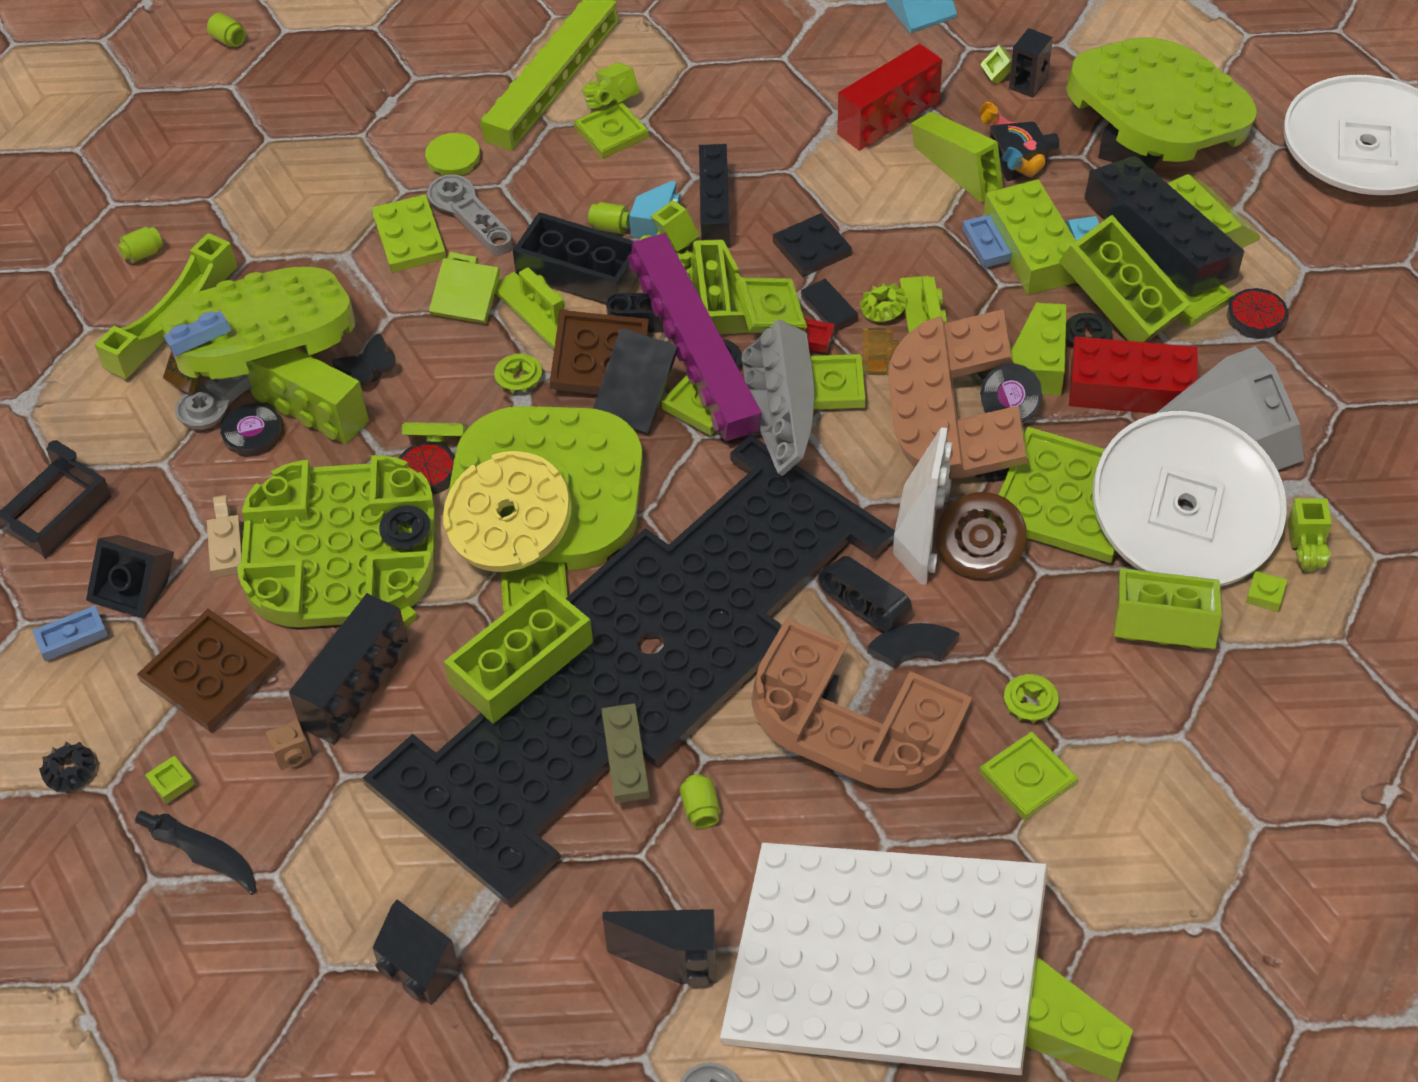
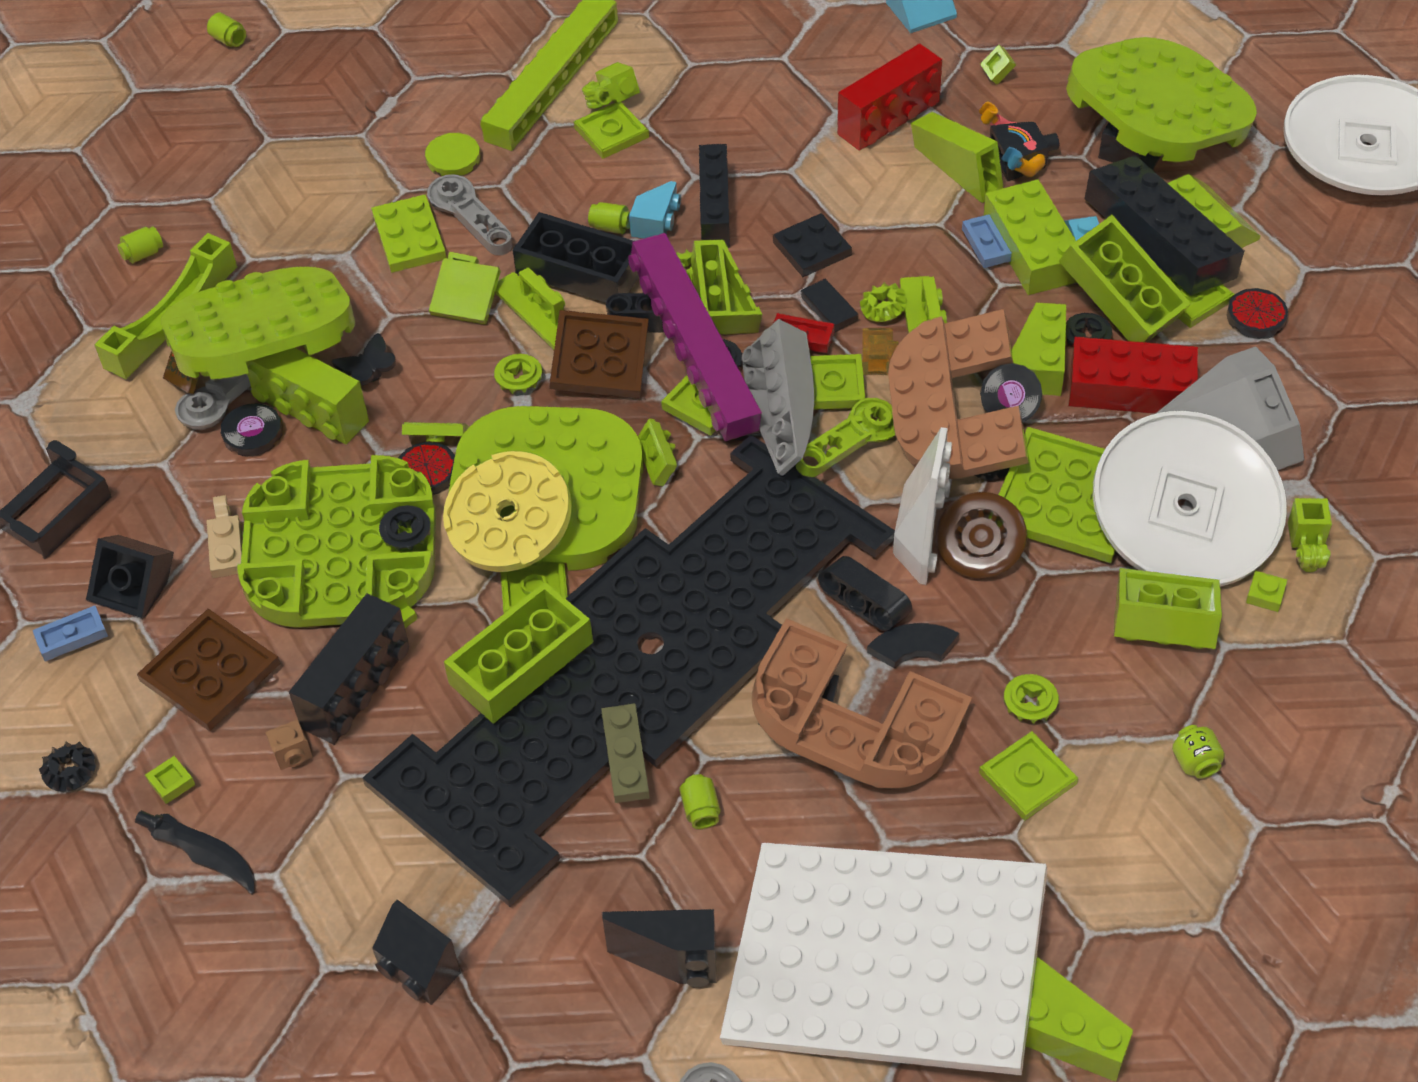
medium blue plate [163,311,231,356] -> none
black tile [593,327,679,434] -> none
lime brick [639,200,700,252] -> none
lime tile [735,277,807,333] -> none
black brick [1009,28,1053,98] -> none
none -> lime plate [638,419,677,486]
none -> lime beam [796,398,896,477]
none -> lime head [1172,725,1225,779]

